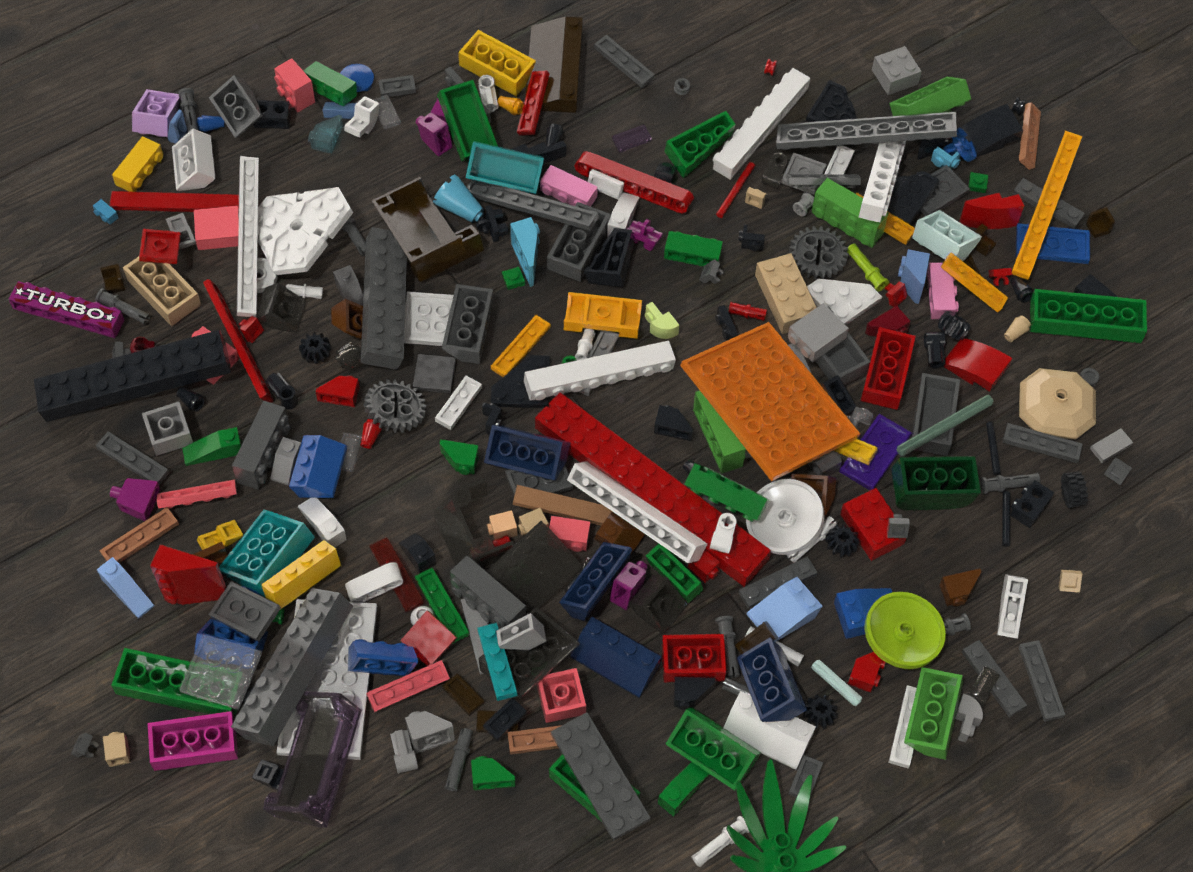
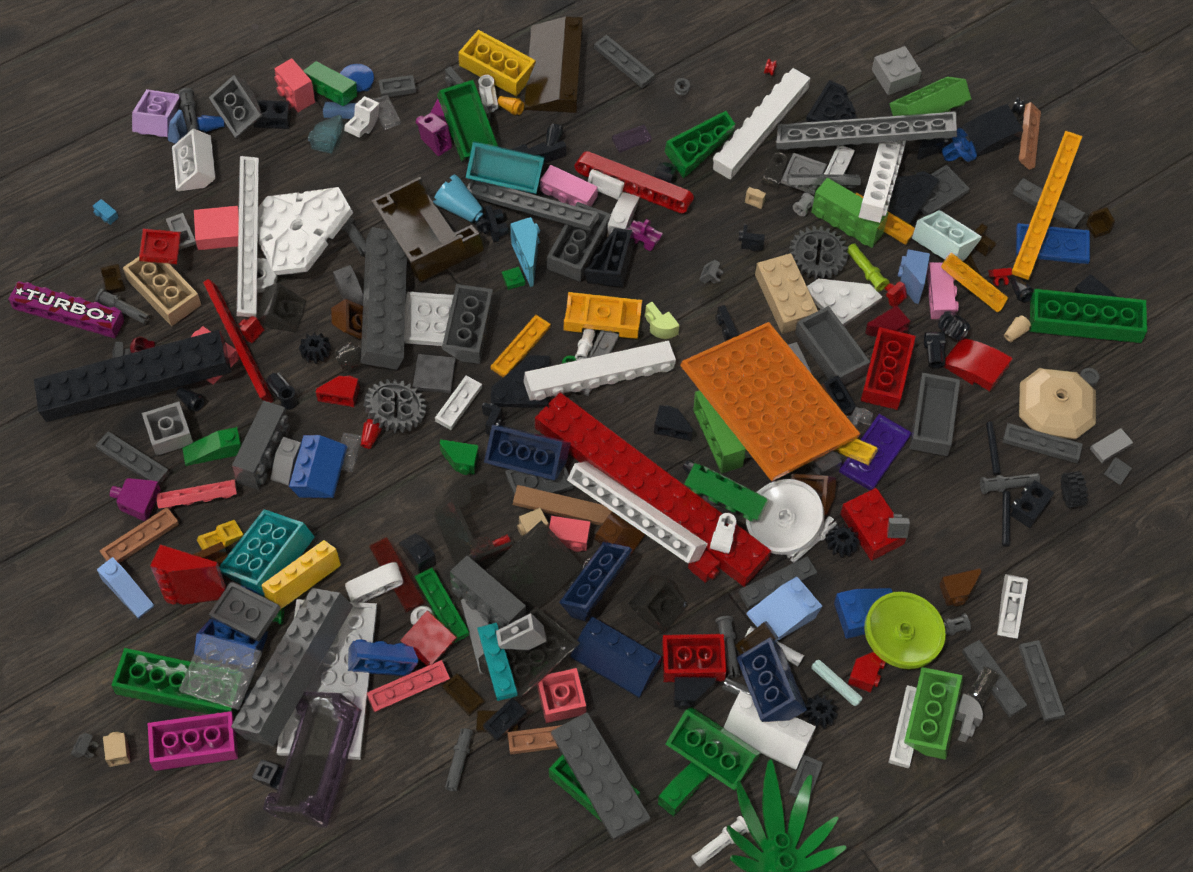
red tile [109,191,239,212] -> none
yellow brick [112,136,163,192] -> none
white axle [285,284,323,299] -> none
white slope [298,498,347,548] -> none
light grey piece [390,730,418,774] -> none
light grey slope [405,711,455,754] -> none
green slope [471,756,515,790] -> none
light nougat brick [487,510,517,540] -> none
red tile [517,70,550,135] -> none
magenta torso [610,561,648,611] -> none
green brick [646,544,703,603] -> none
green brick [664,231,723,267] -> none
red bar [716,162,755,218] -> none
red pin [728,302,767,321] -> none
light grey brick [788,303,849,362] -> none
dark green brick [891,456,981,510] -> none
sand green axle [896,395,994,456] -> none
medium azure bracket [931,147,961,169] -> none
red slope [959,193,1024,229] -> none
green plate [968,172,988,193] -> none
tan plate [1059,570,1082,592] -> none

